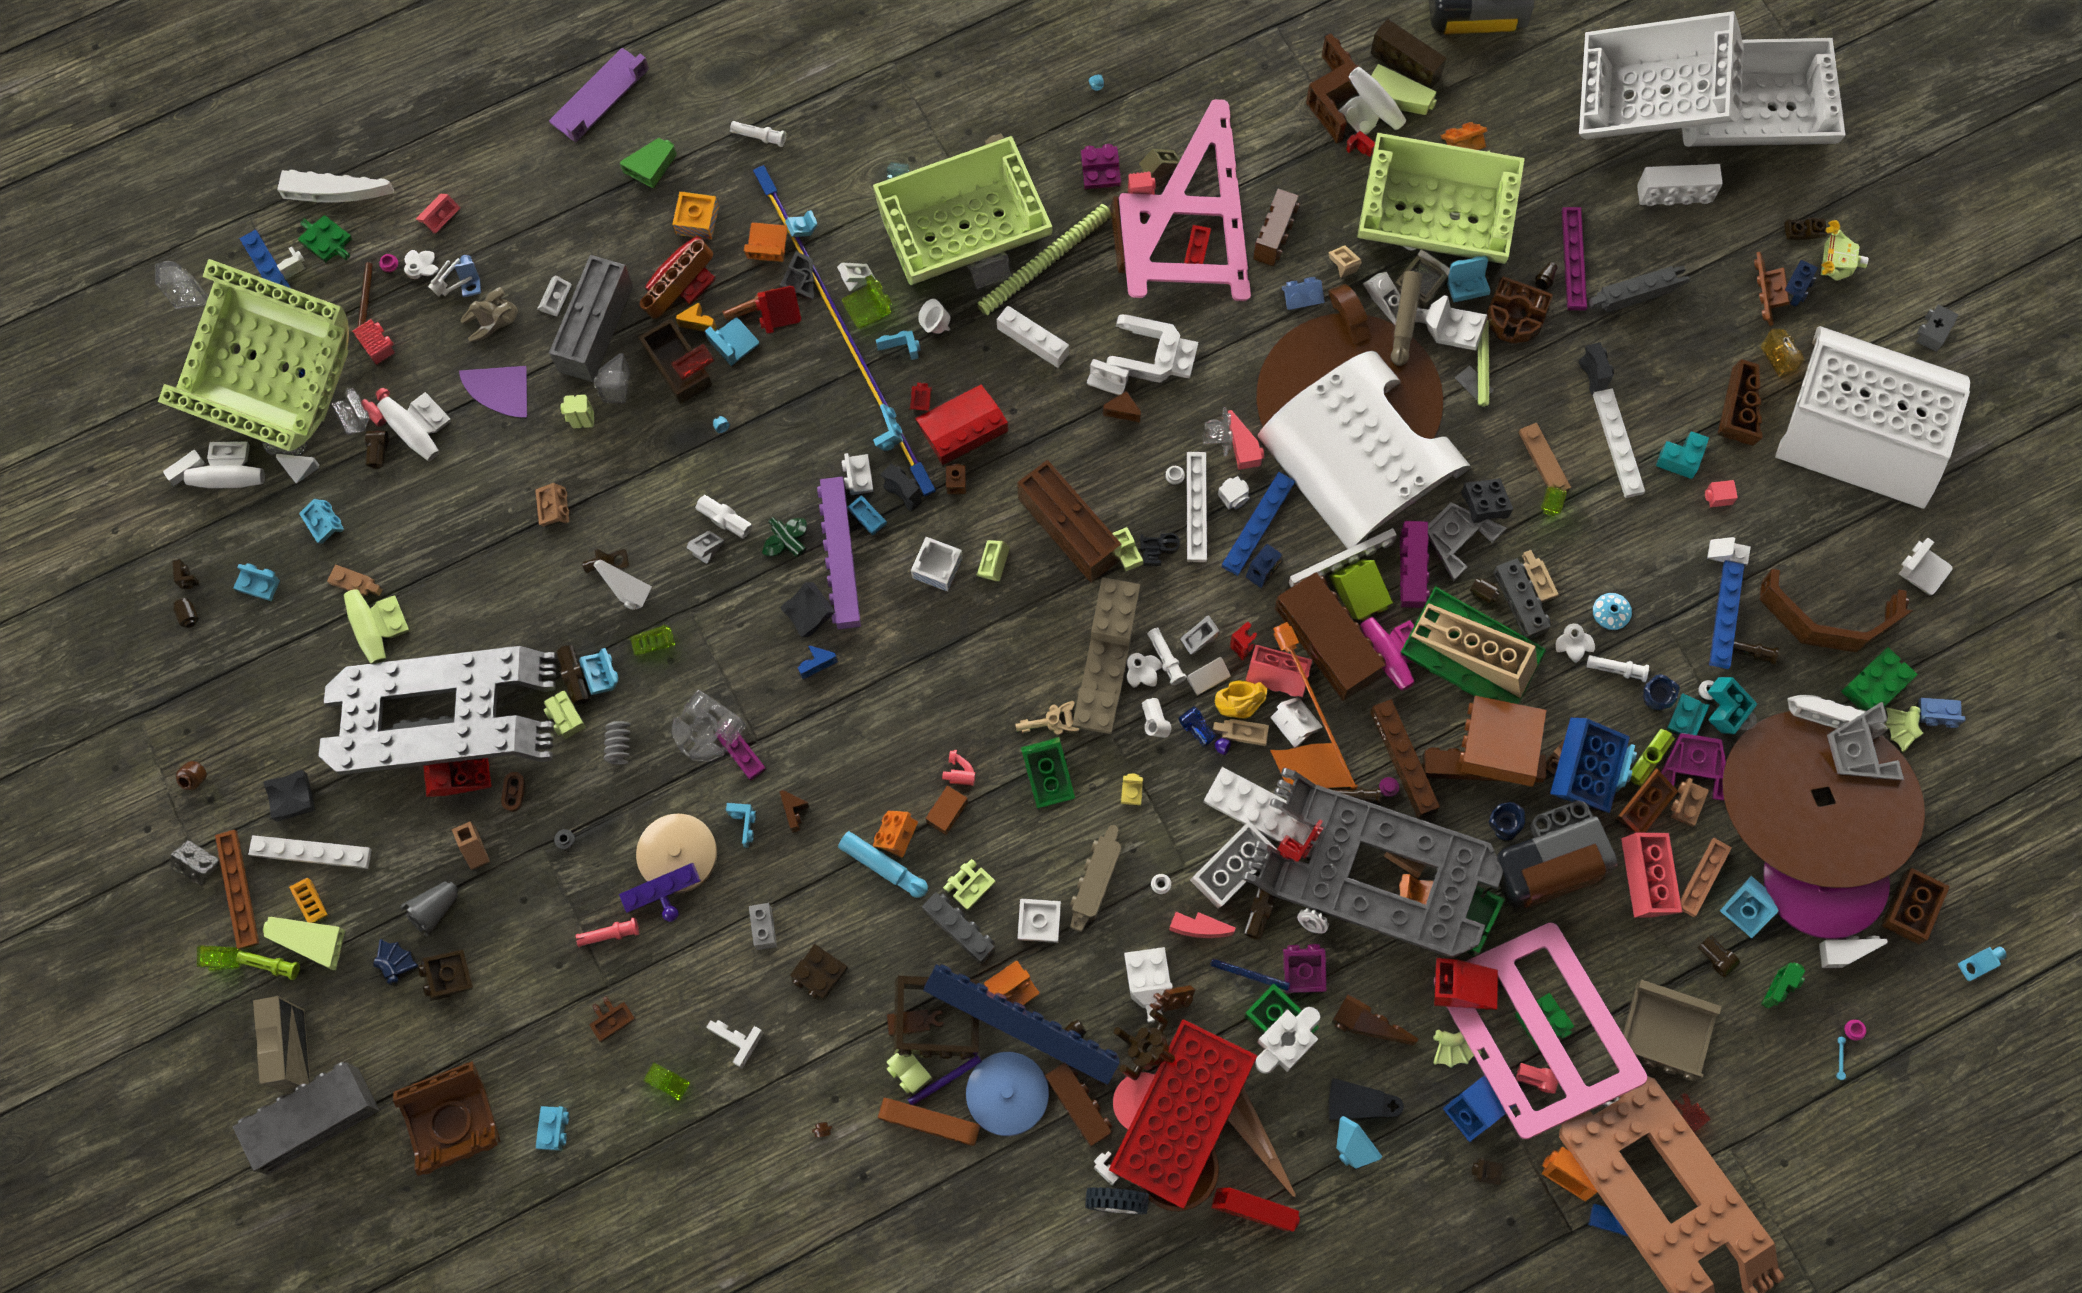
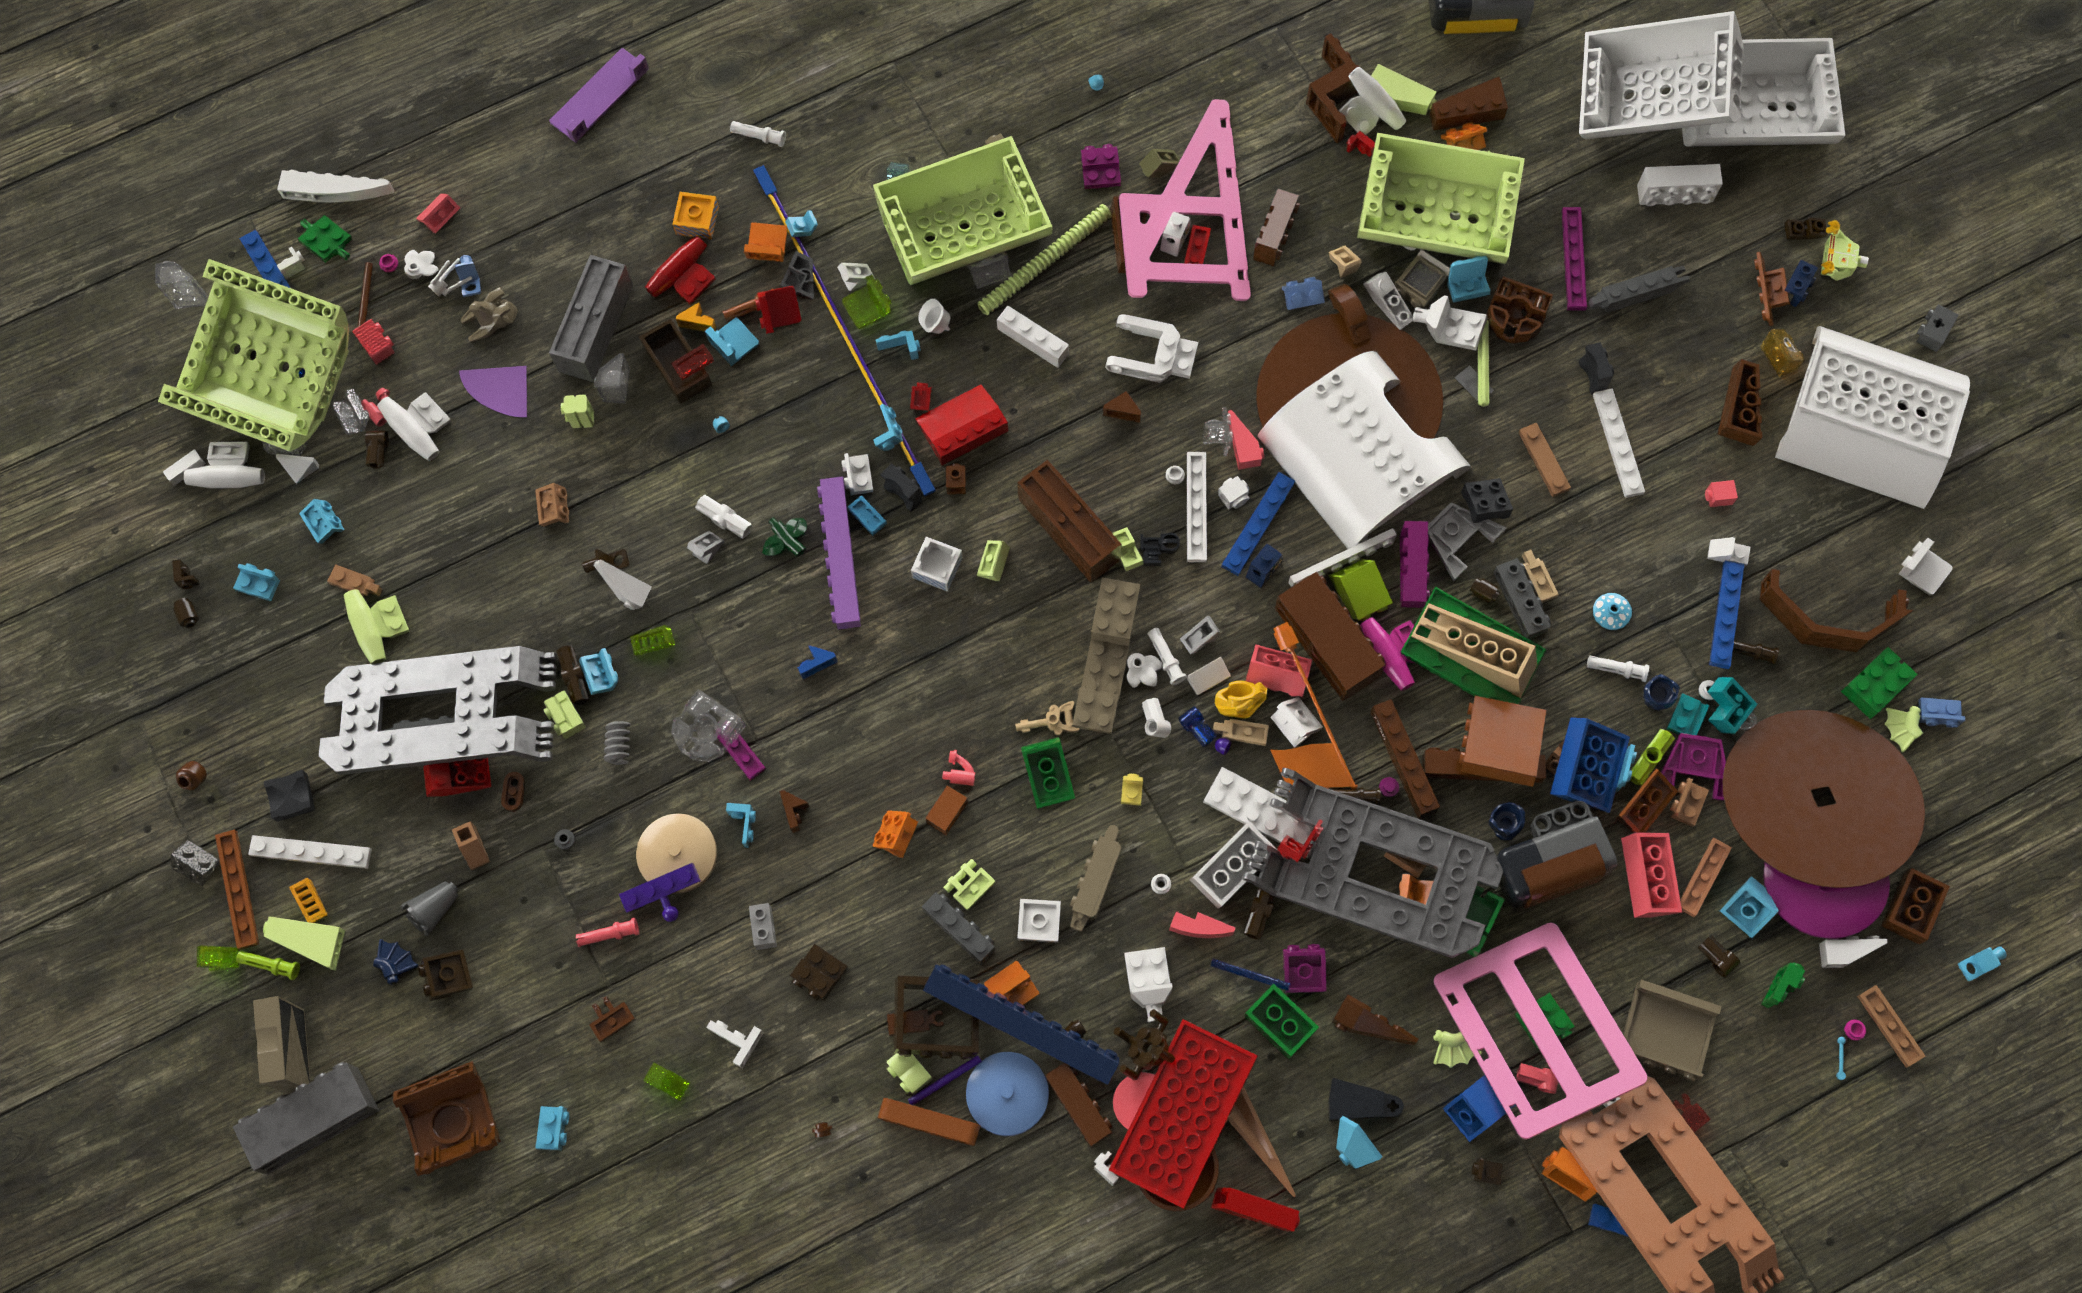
white slope [537,275,572,316] -> none
bright green slope [620,138,677,188] -> none
dark orange beam [640,239,713,319] -> none
black brick [780,582,835,637] -> none
medium azure piece [838,831,928,898] -> none
black wheel [1085,1187,1149,1215] -> none
white bracket [1087,359,1129,395] -> none
coral brick [1128,171,1156,195] -> none
reddish brown plate [1149,985,1196,1012] -> none
red hinge [1230,622,1257,660] -> none
white brick [1255,1007,1320,1074] -> none
white gear [1297,908,1329,933] -> none
dark brown piece [1370,19,1446,89] -> none
dark tan piece [1391,271,1423,366] -> none
red slope [1434,958,1498,1010] -> none
dark brown cone [1535,262,1558,290] -> none
clear neon green brick [1540,485,1567,516] -> none
white plate [1556,624,1595,663] -> none
teal brick [1656,431,1709,479] -> none
white brick [1787,695,1888,739] -> none
light grey wing [1827,702,1904,780] -> none
none -> white torso [1160,212,1191,257]
none -> reddish brown wedge [1429,76,1508,131]
none -> medium nougat plate [1857,985,1925,1068]

